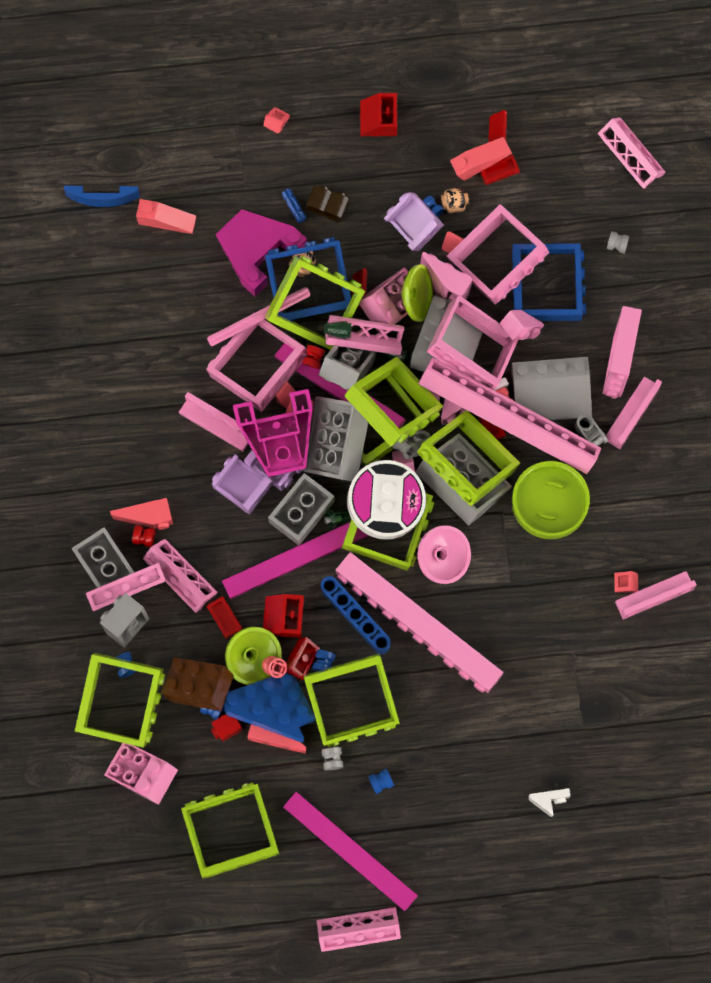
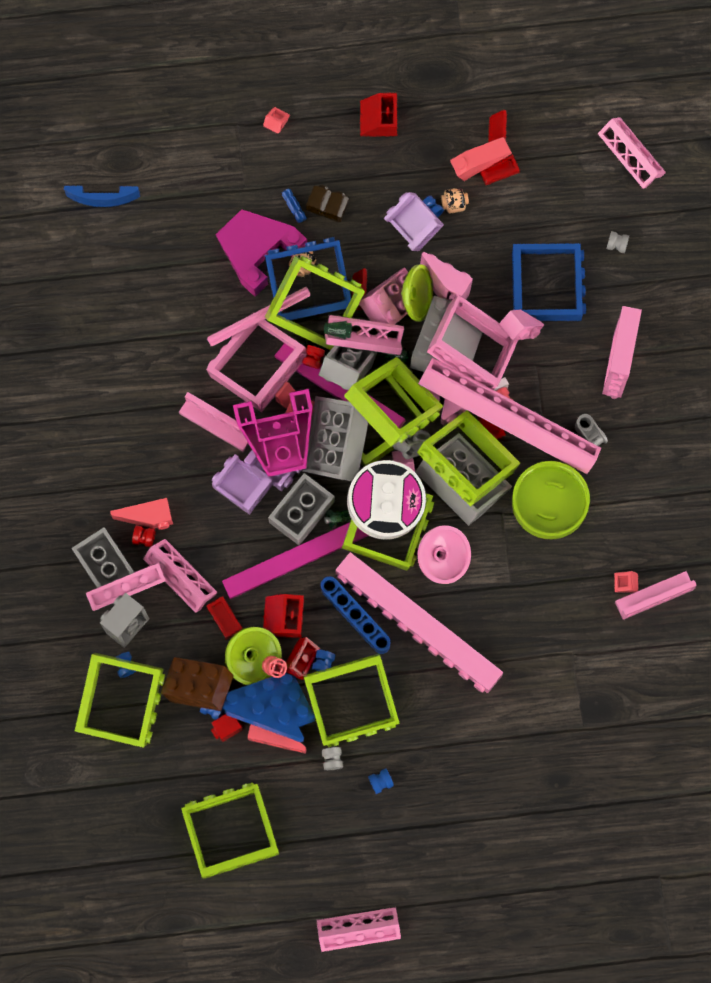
bright pink slope [104,743,178,805] -> none
coral slope [136,199,196,234] -> none
dark pink tile [283,792,418,911] -> none
coral slope [442,232,464,253] -> none
bright pink window [447,204,549,305] -> none
light grey slope [511,357,592,421] -> none
white slope [528,788,570,817] -> none
bright pink fence [606,377,662,449] -> none

